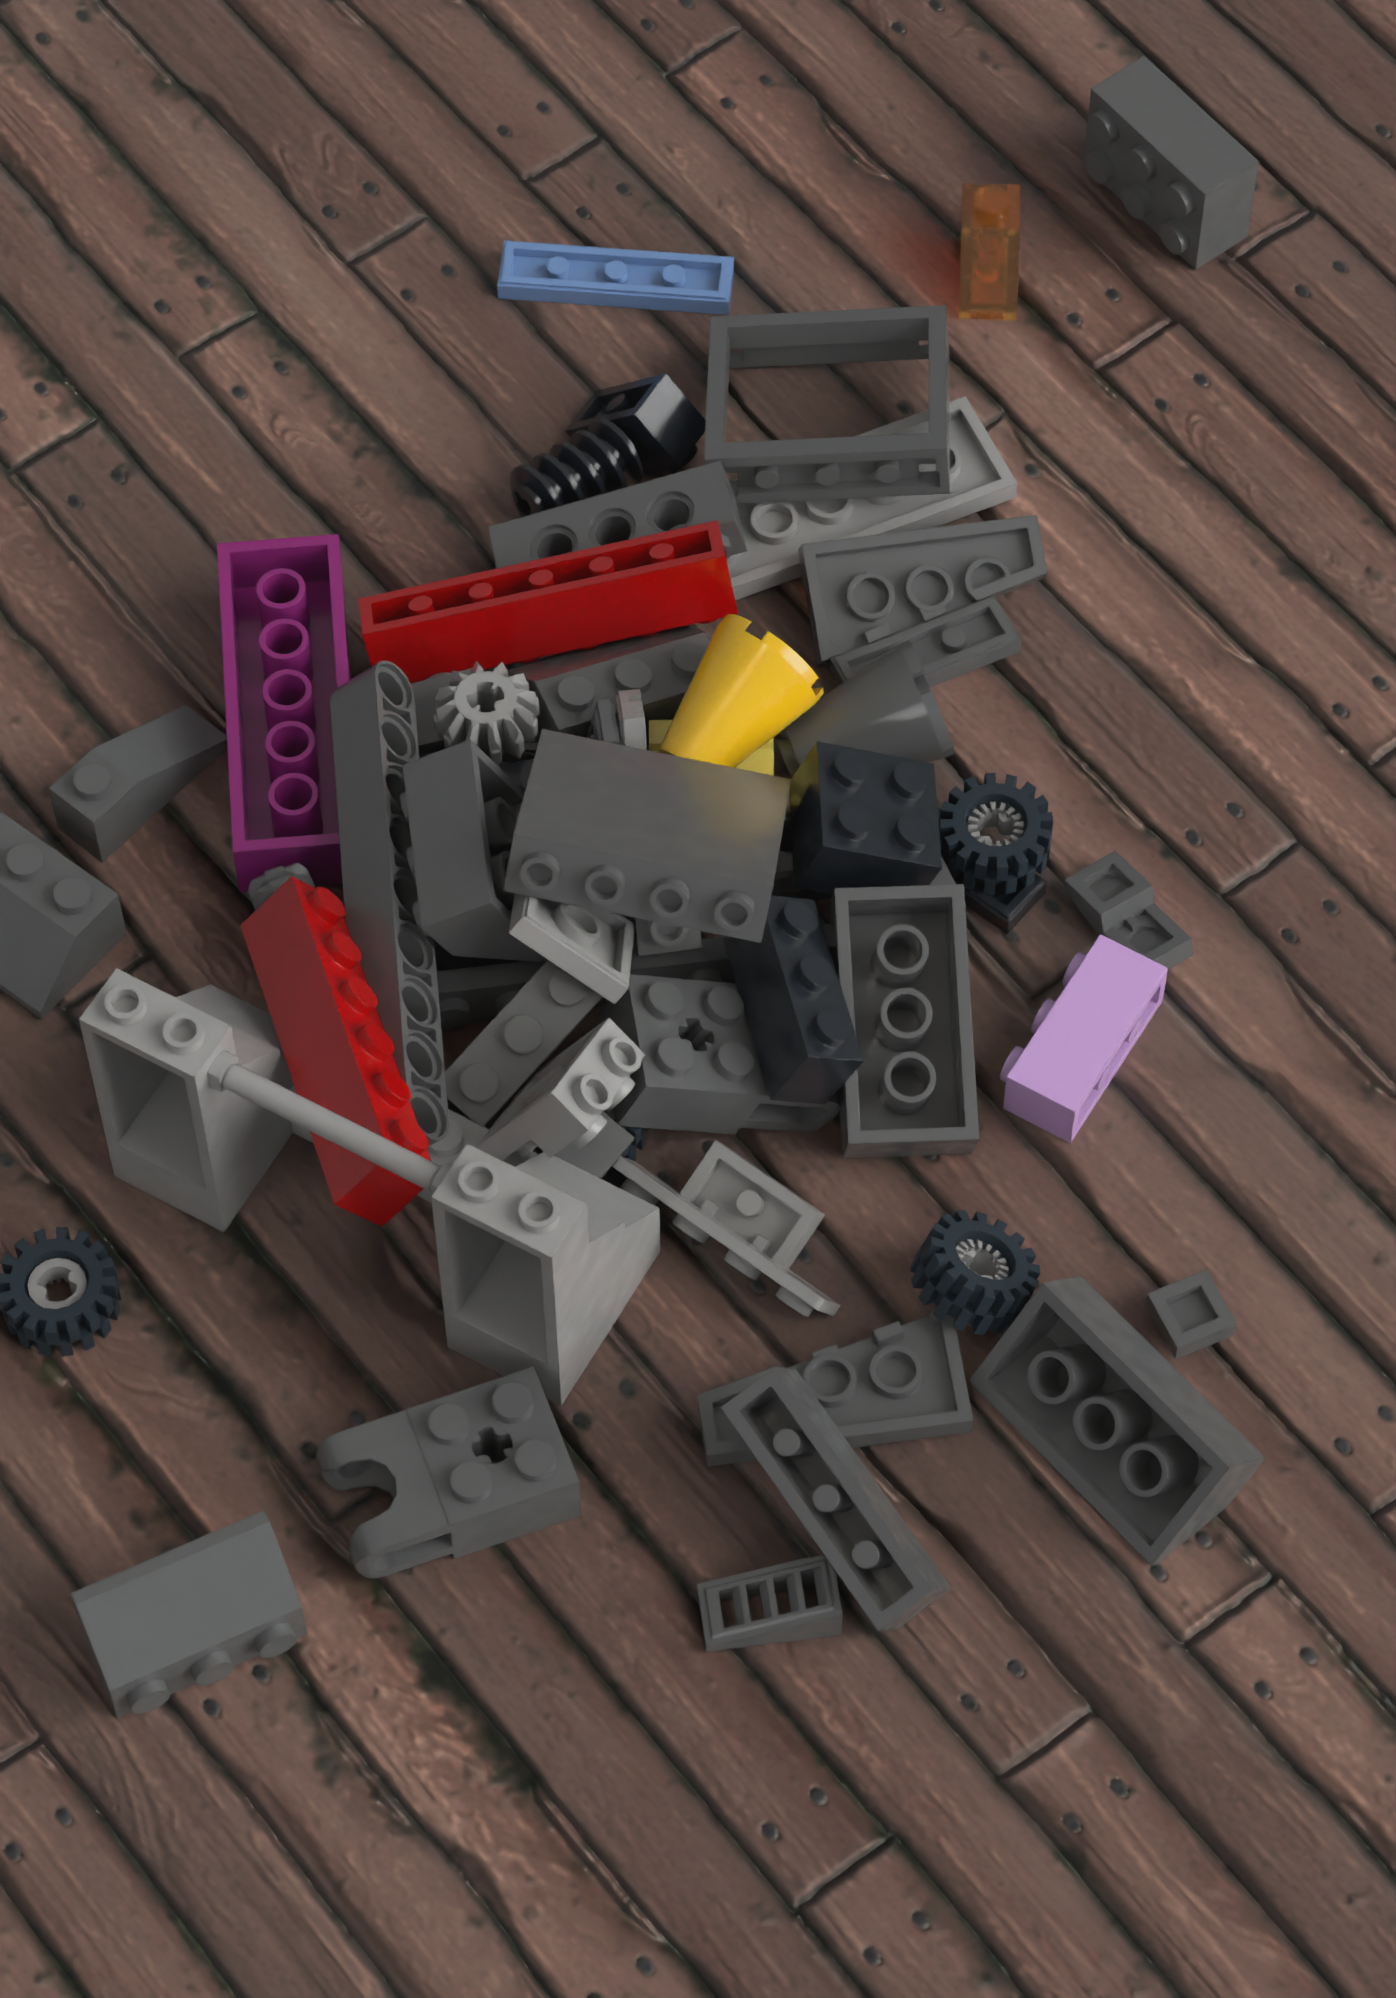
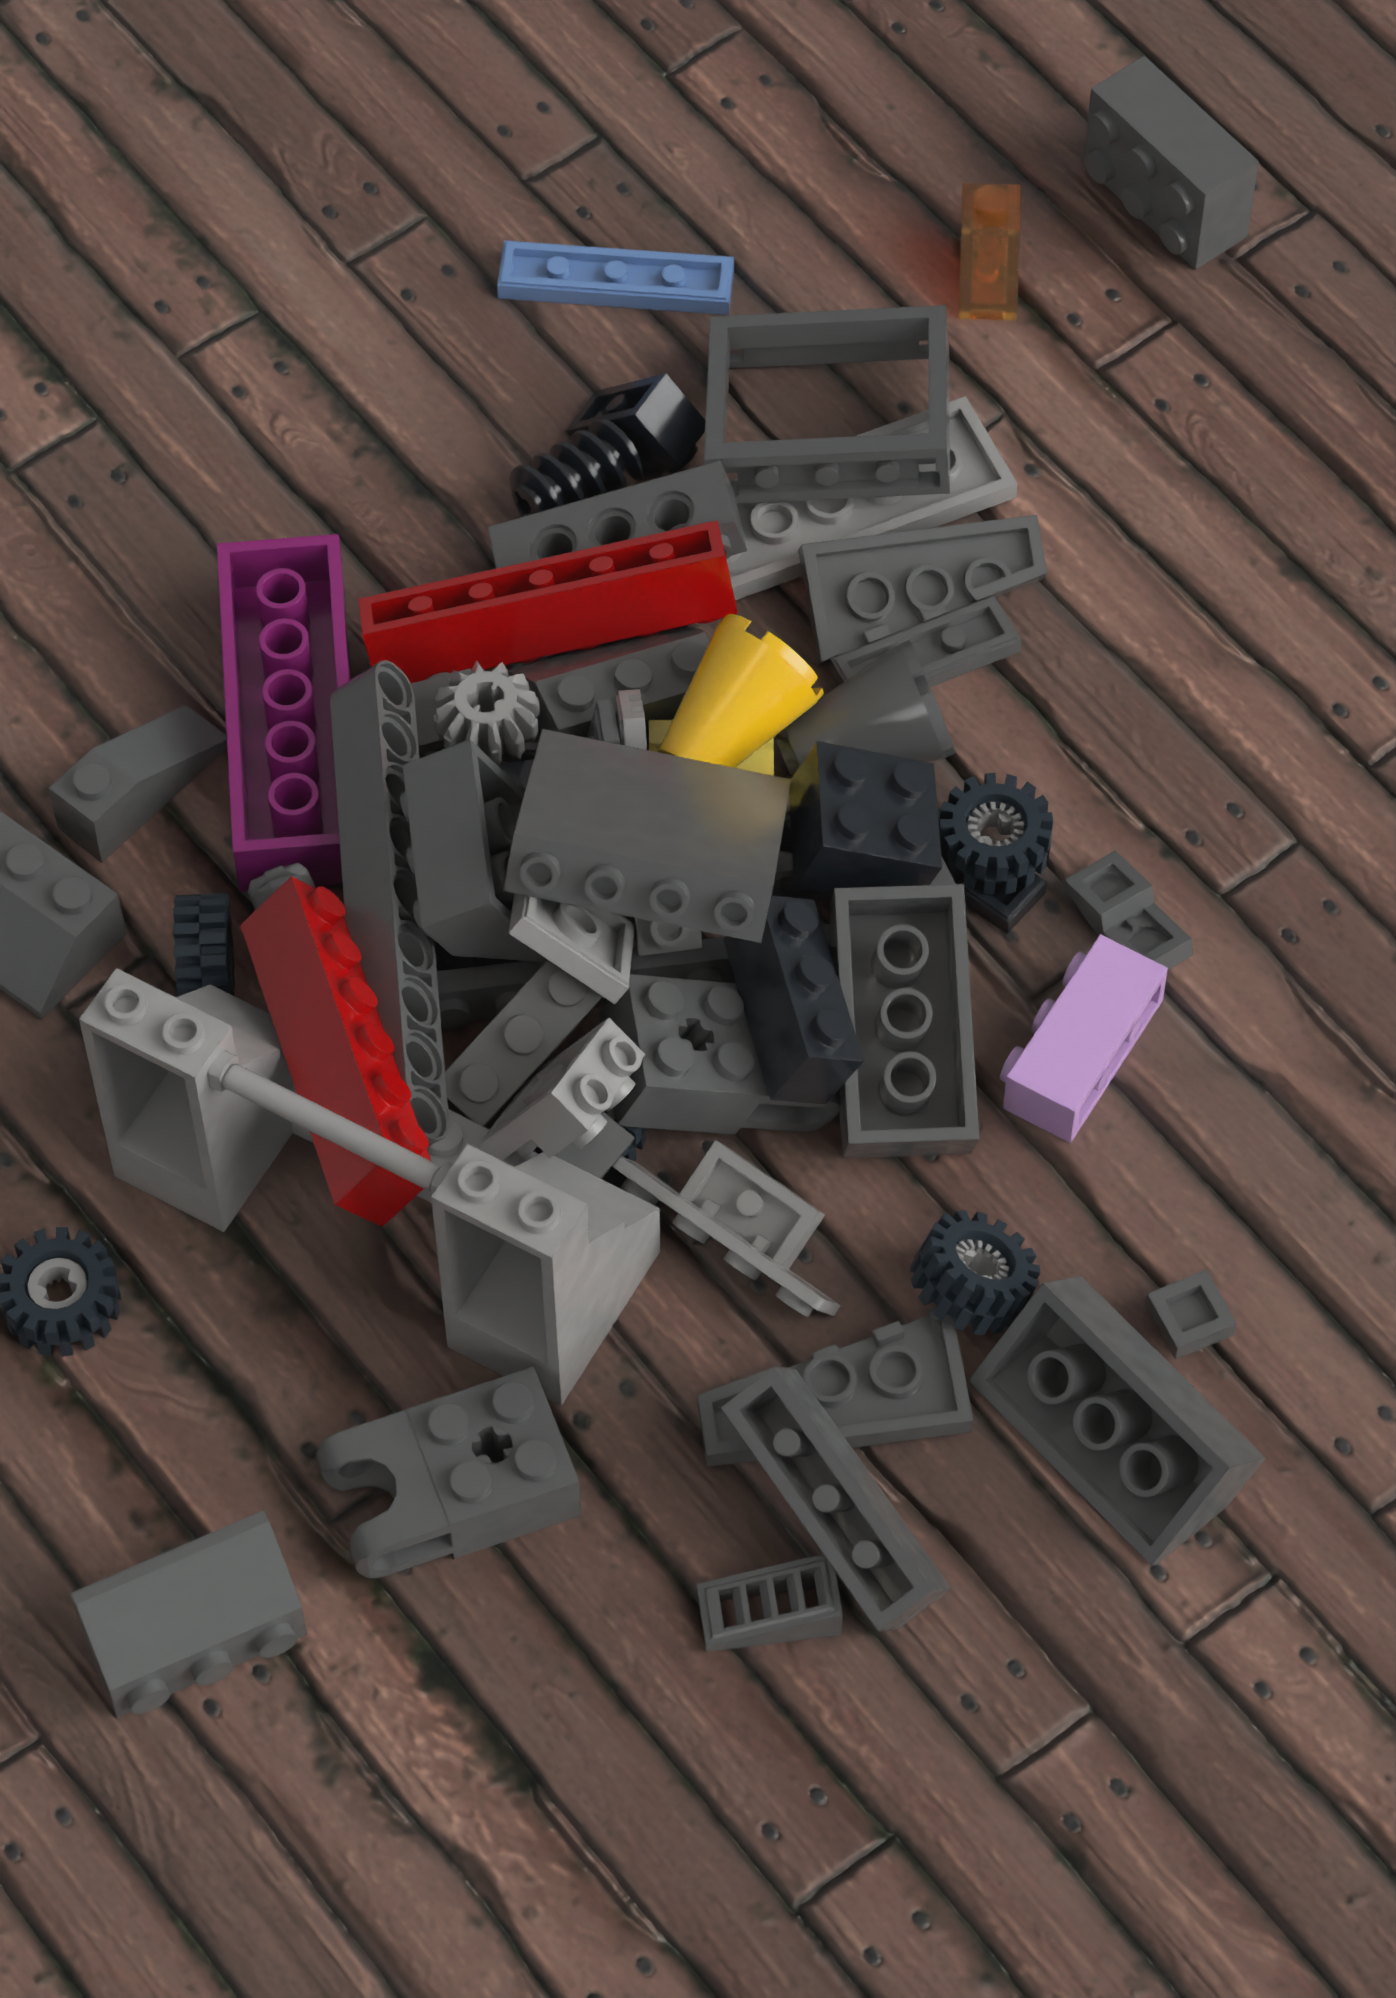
none -> black bush [173,893,235,996]

